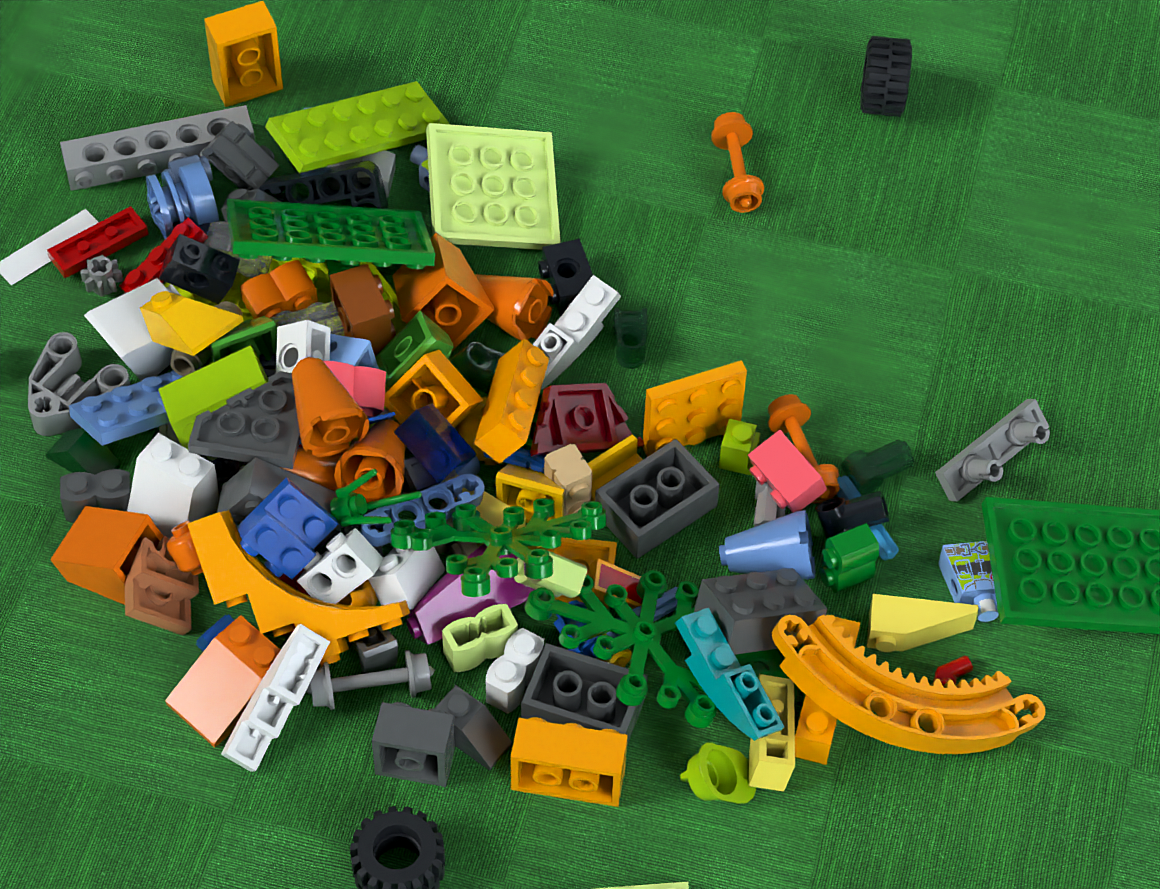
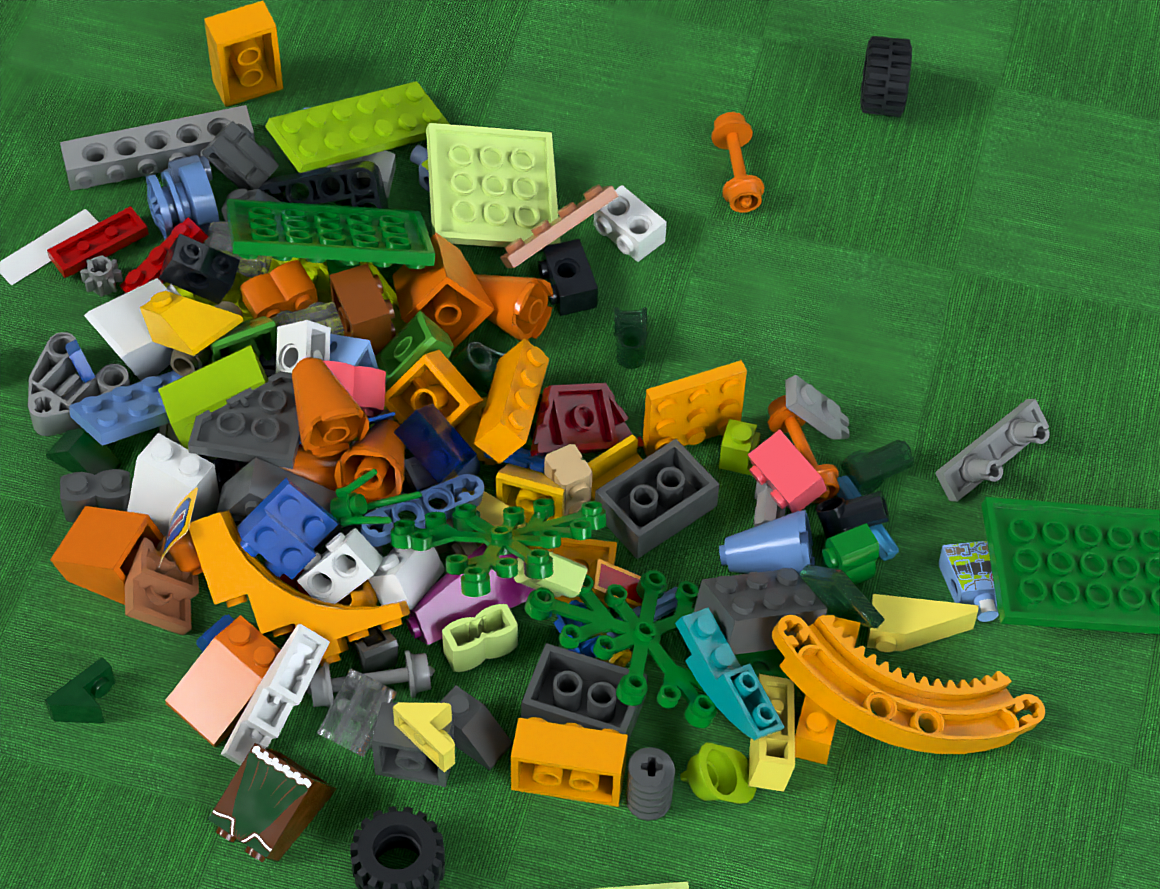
white brick [486,628,544,714] -> none
white slope [533,275,621,389] -> none
red arm [933,655,973,686] -> none
none -> dark green slope [45,657,116,724]
none -> tile [65,339,95,383]
none -> sticker [159,487,198,567]
none -> slope [208,743,337,862]
none -> clear brick [317,669,397,758]
none -> light yellow slope [393,702,455,772]
none -> plate [500,184,618,268]
none -> white brick [594,185,667,262]
none -> dark grey piece [626,747,675,821]
none -> light grey hinge [785,375,849,440]
none -> clear green tile [800,564,885,628]

